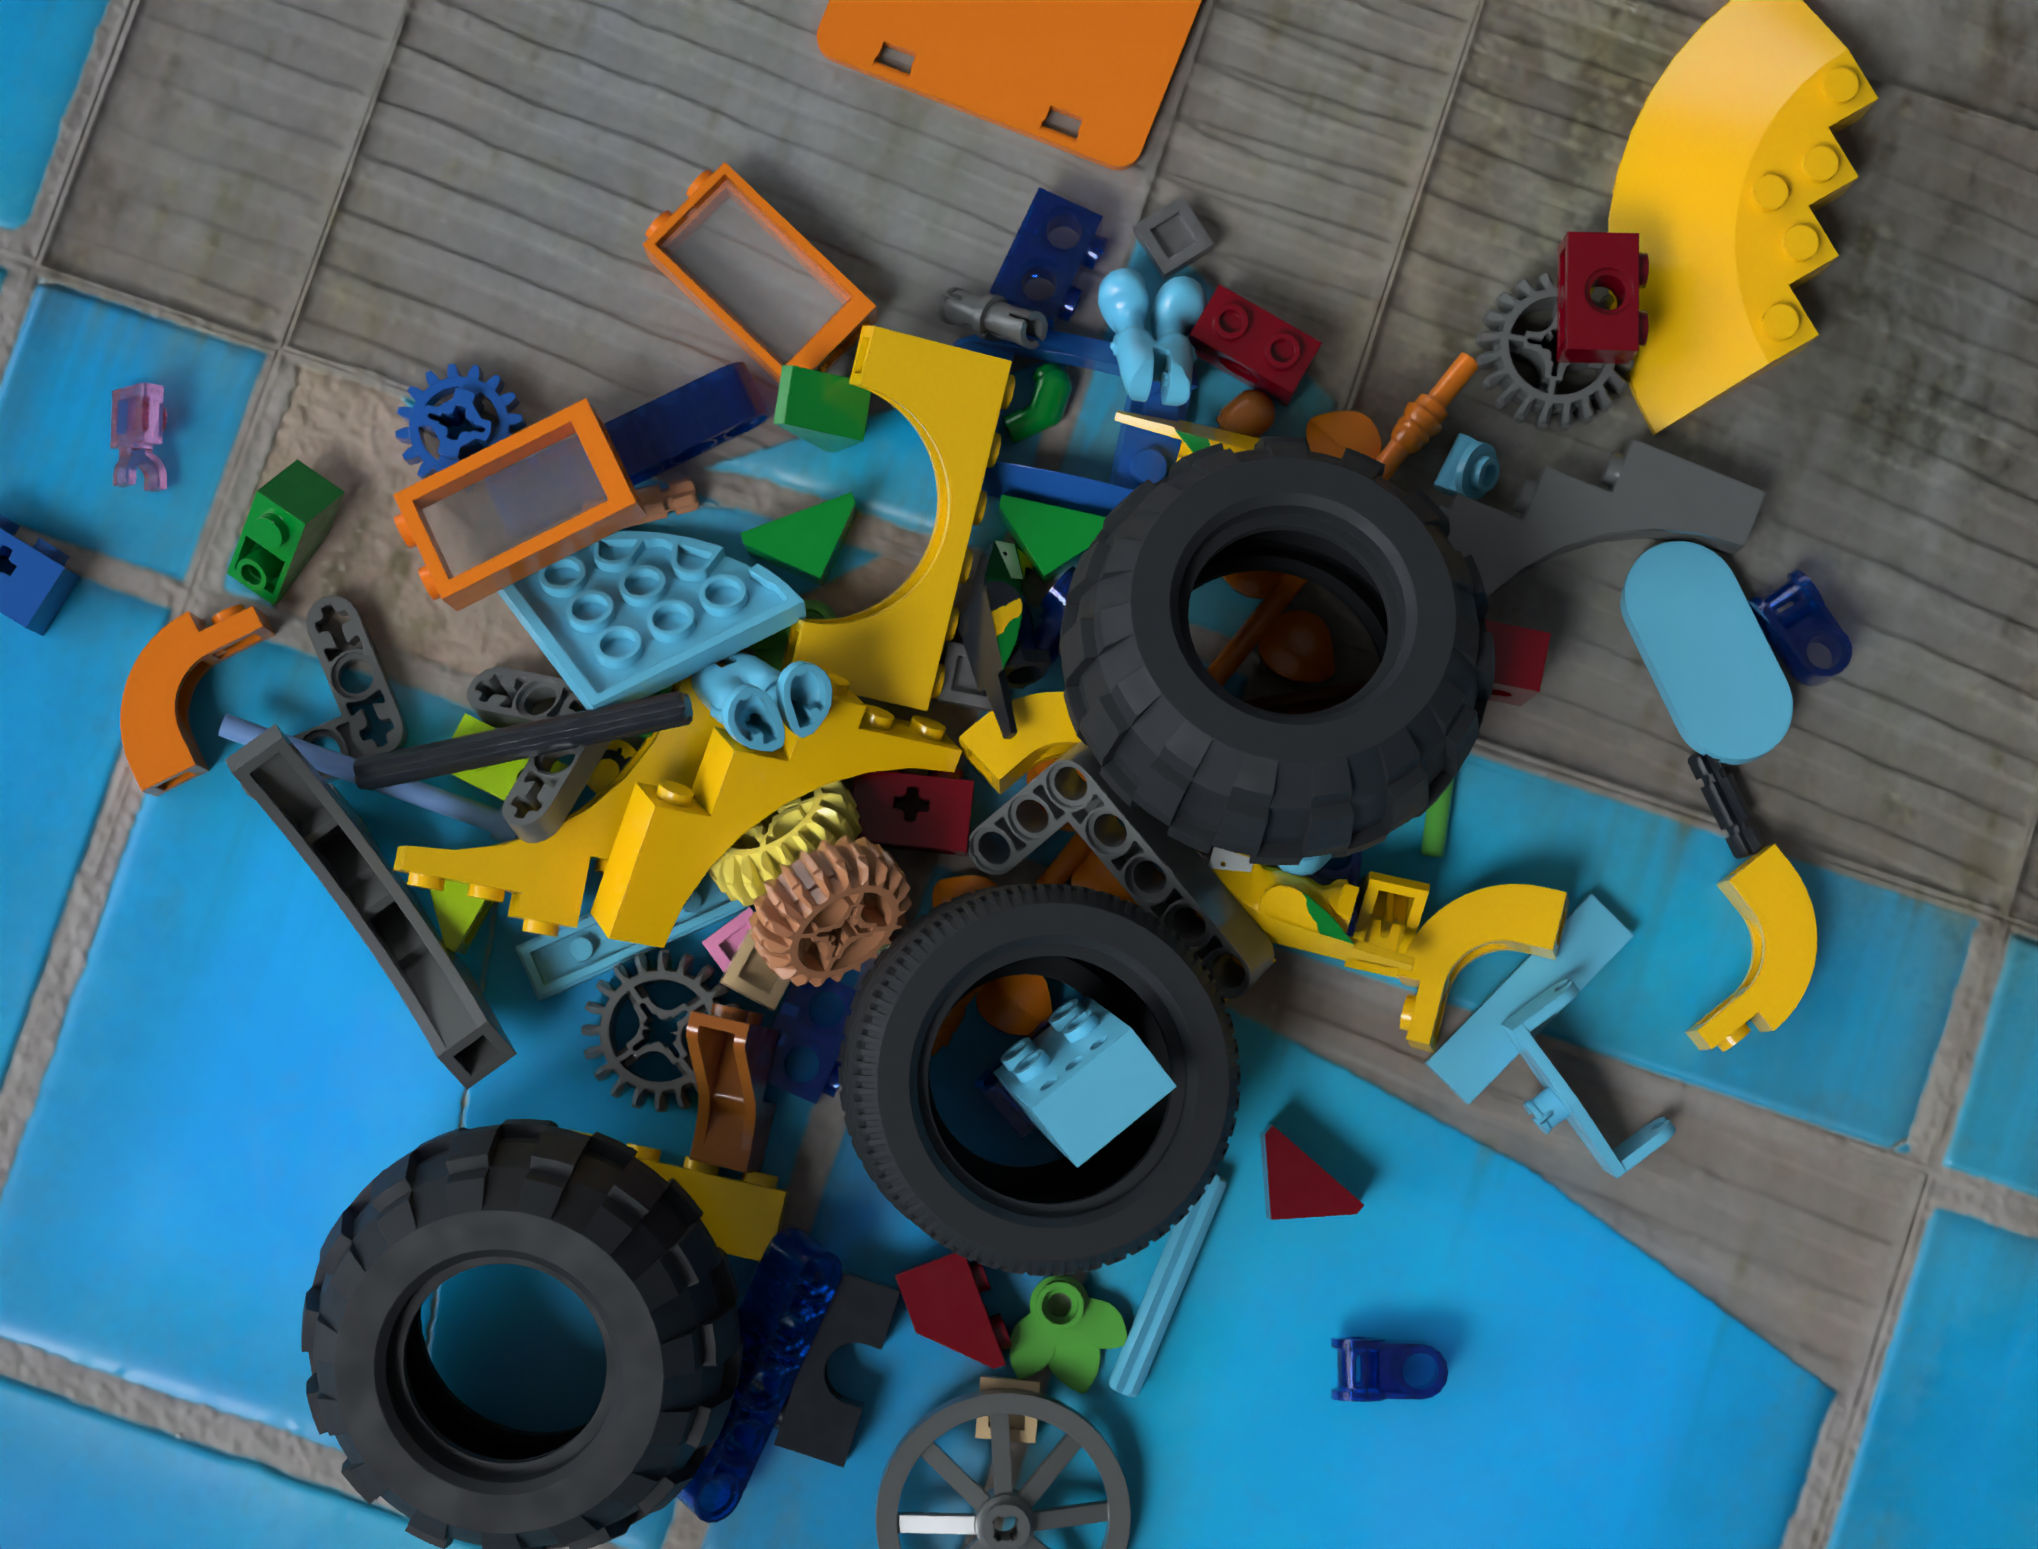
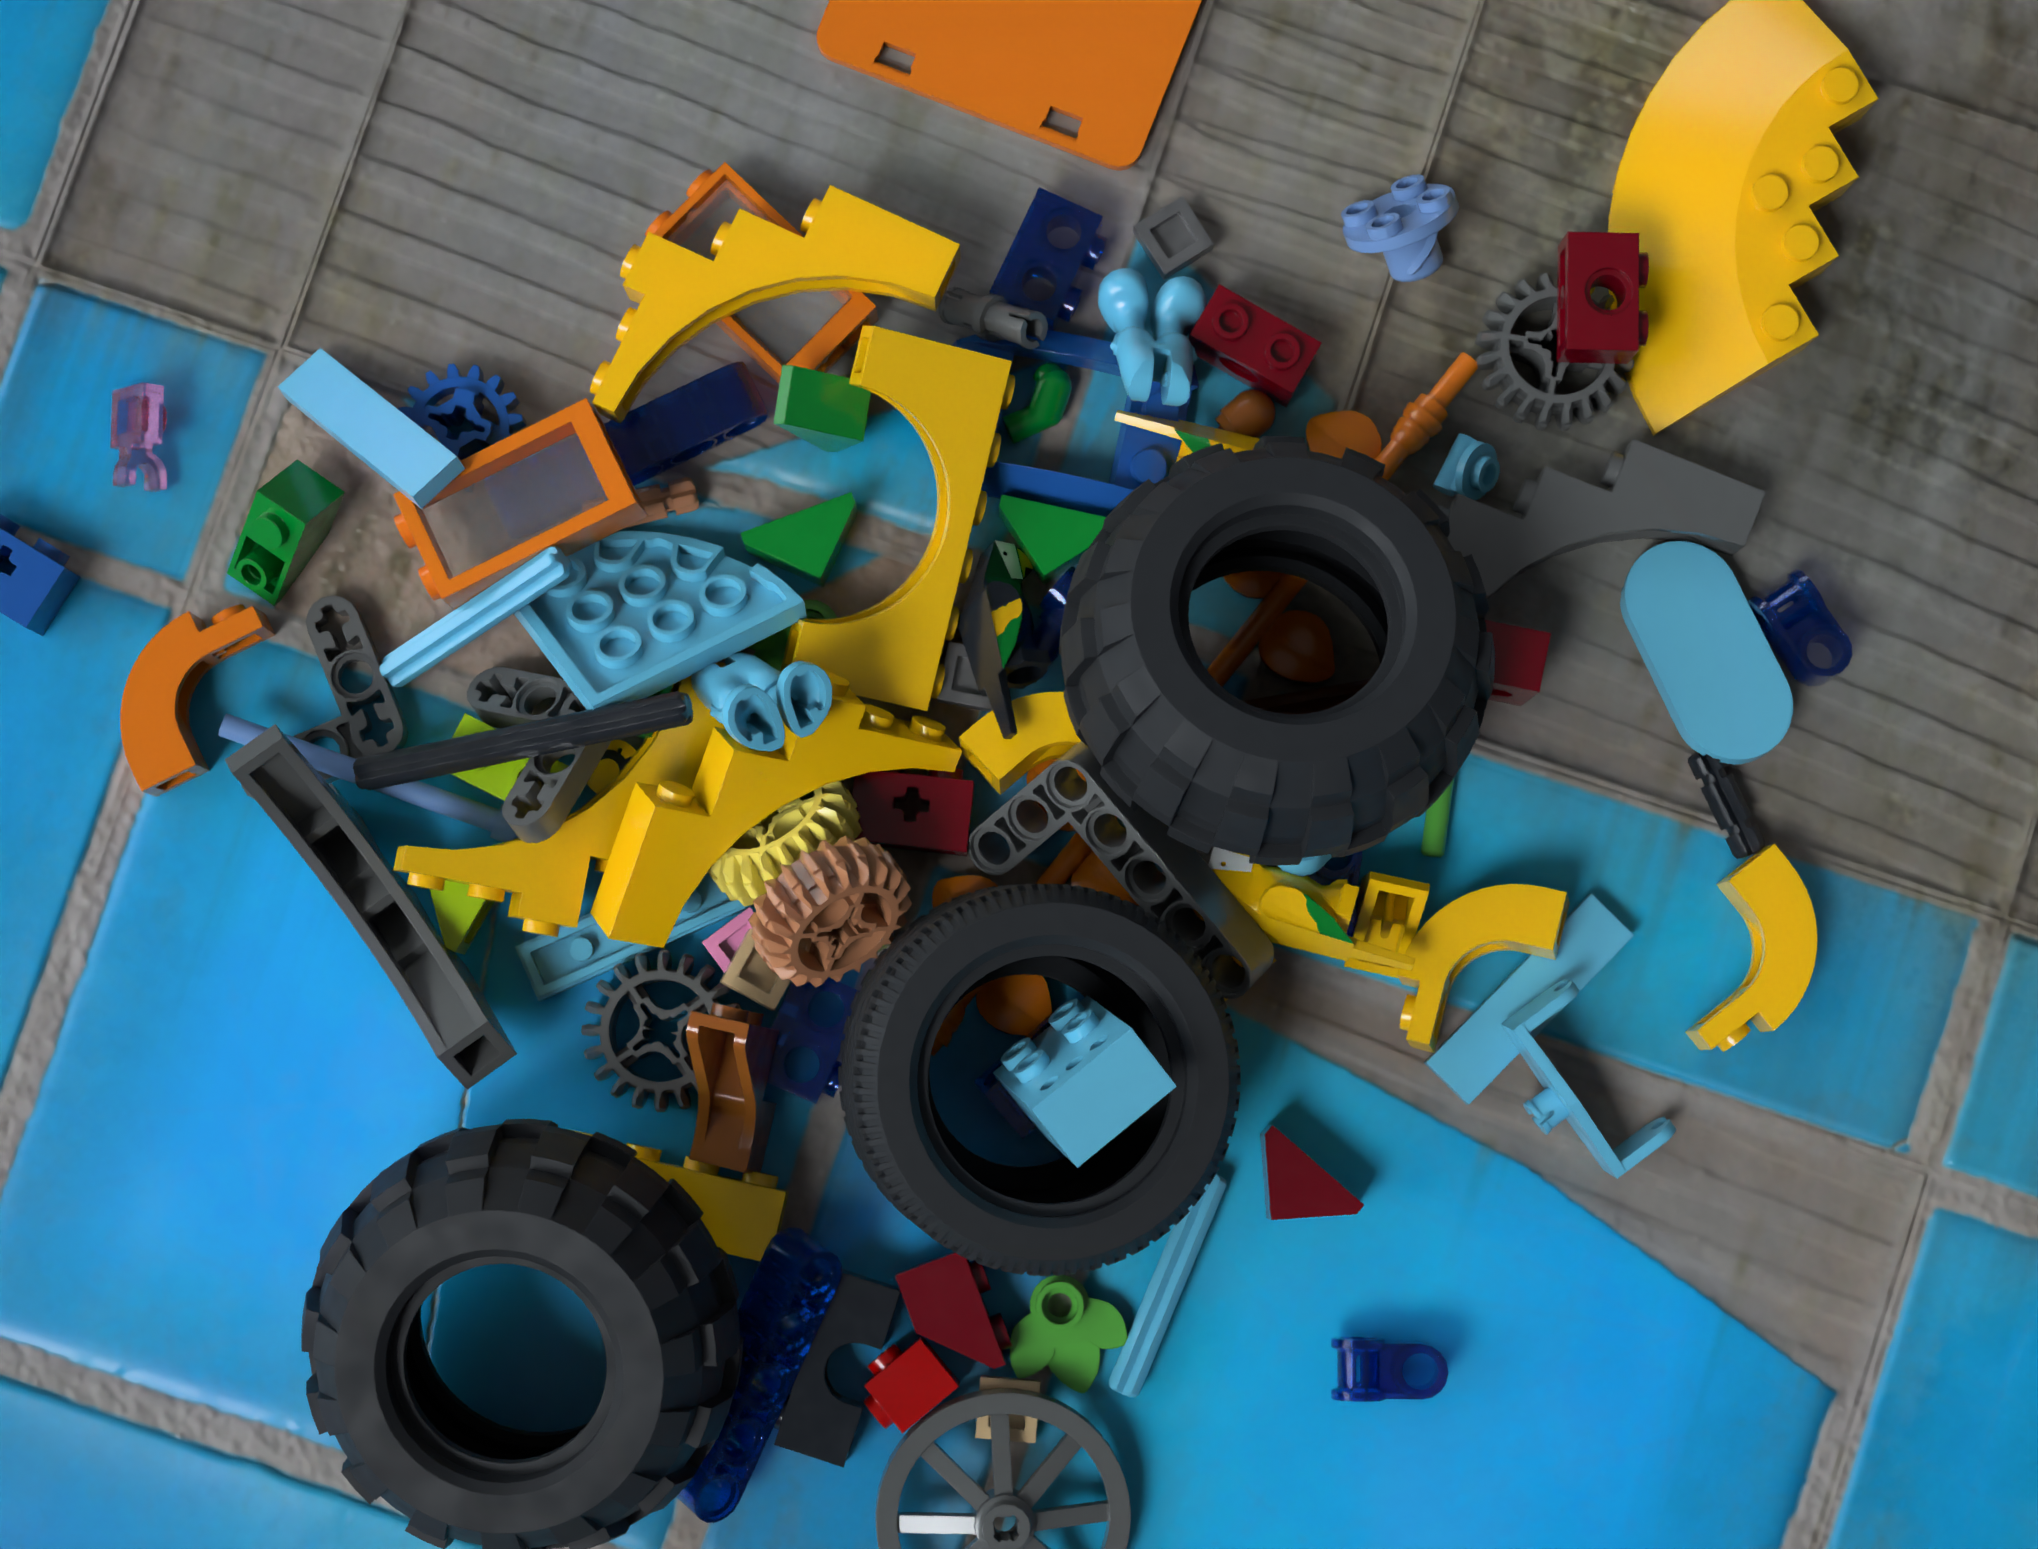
none -> medium azure tile [278,348,465,509]
none -> medium azure axle [379,546,572,688]
none -> yellow arch [590,185,961,424]
none -> red brick [863,1335,960,1433]
none -> medium blue plate [1341,174,1459,282]

